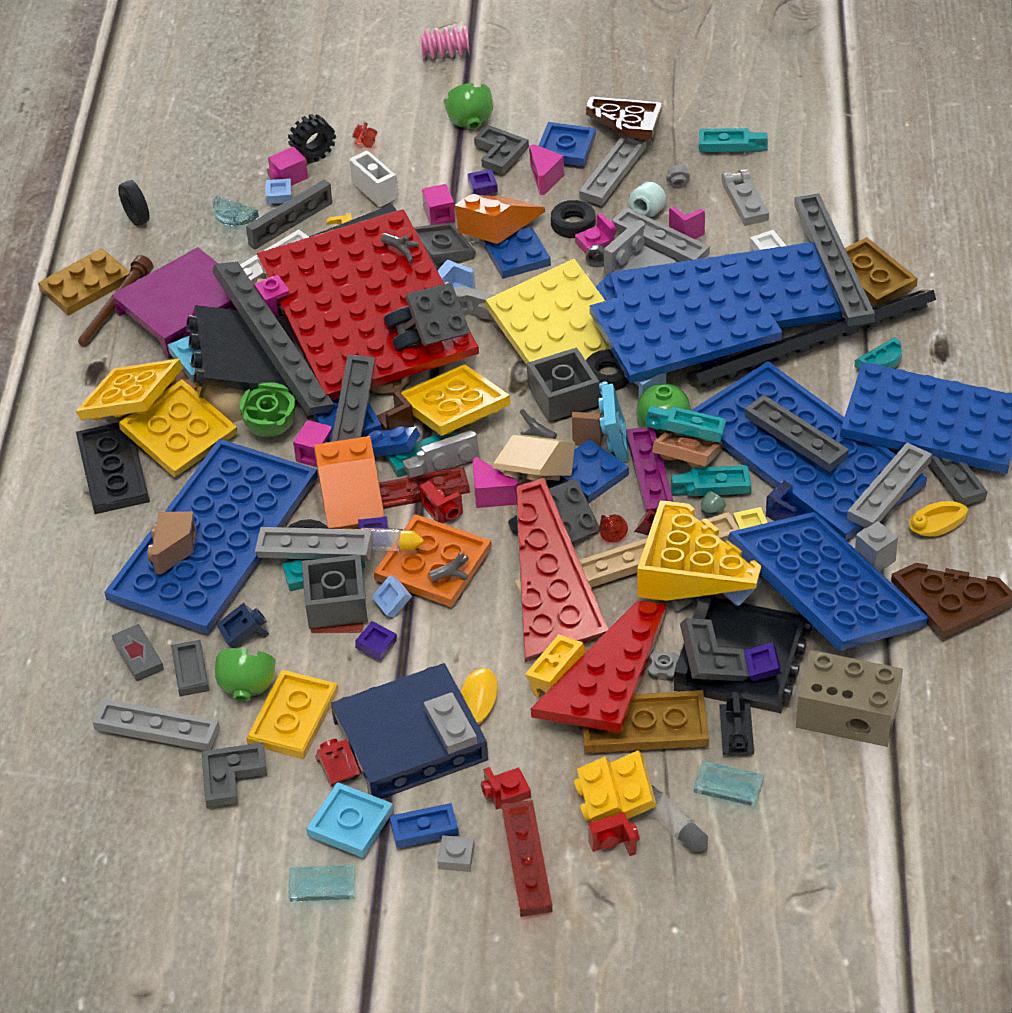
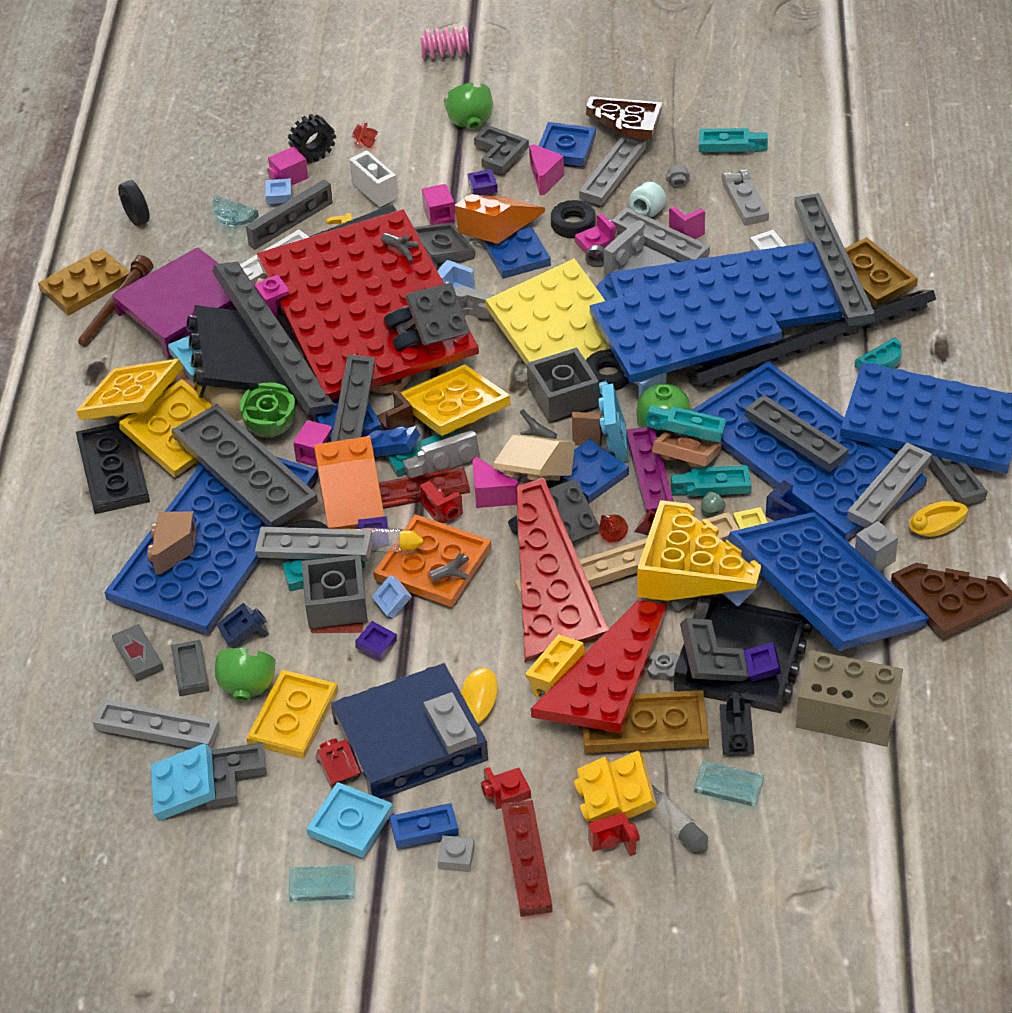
none -> medium azure plate [151,743,215,821]
none -> dark grey plate [172,404,318,527]

